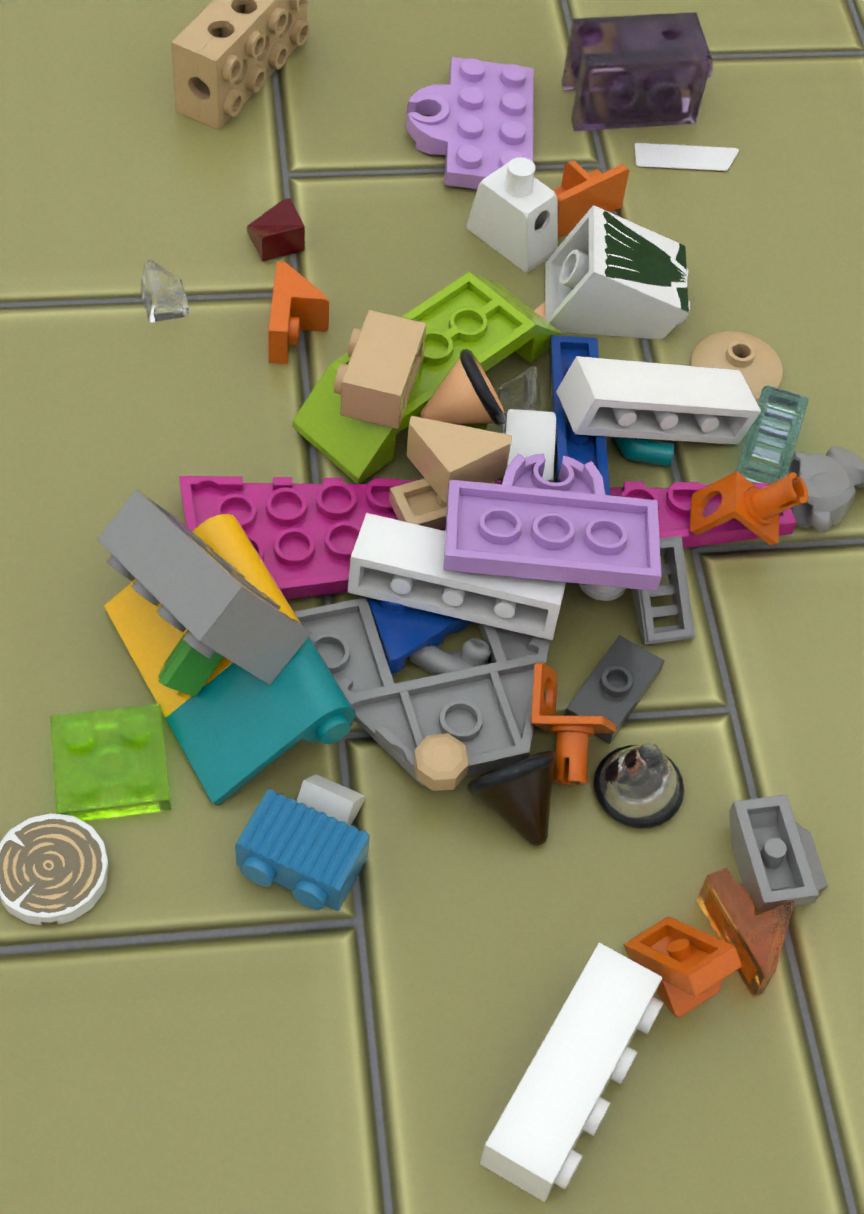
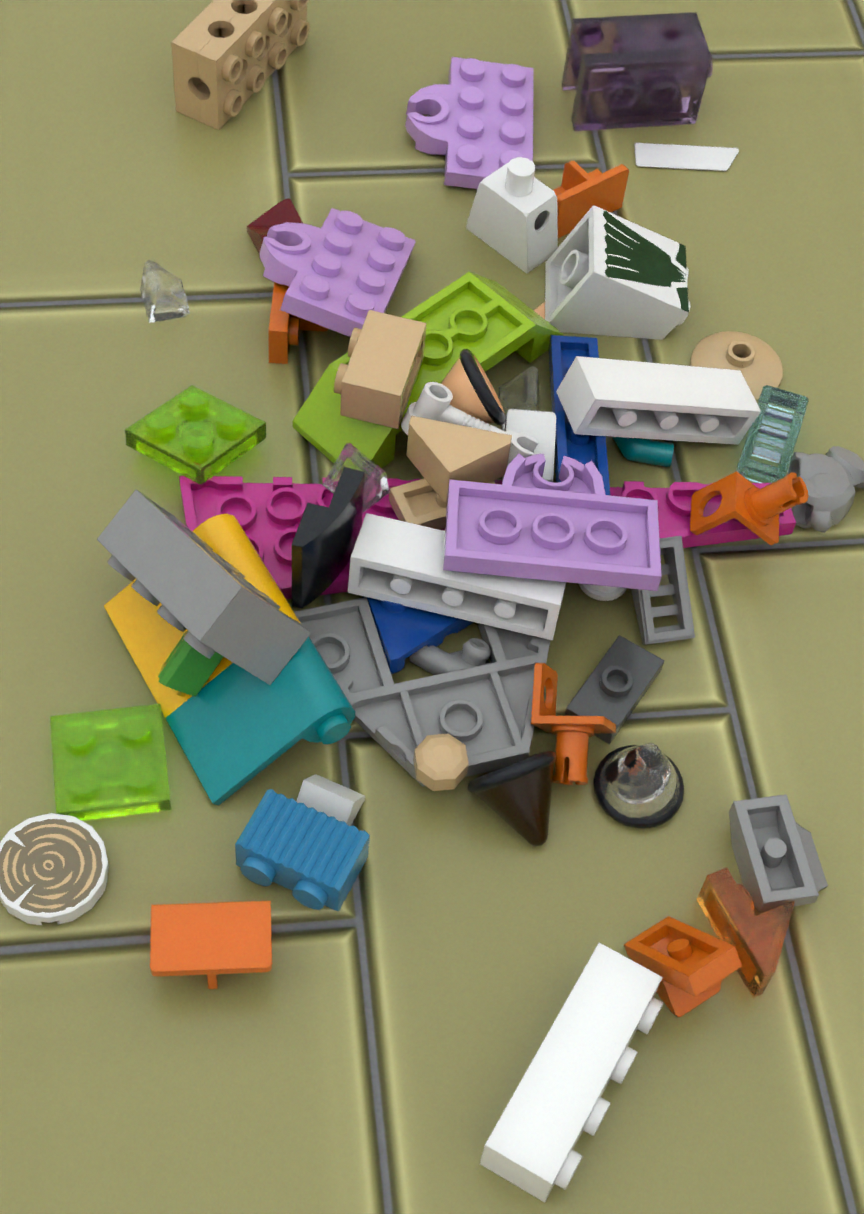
none -> clear neon green plate [125,385,266,485]
none -> orange panel [150,901,272,989]
none -> lavender plate [259,208,416,337]
none -> black slope [292,467,365,609]
none -> clear slope [322,443,390,512]
none -> white brick [401,382,539,463]

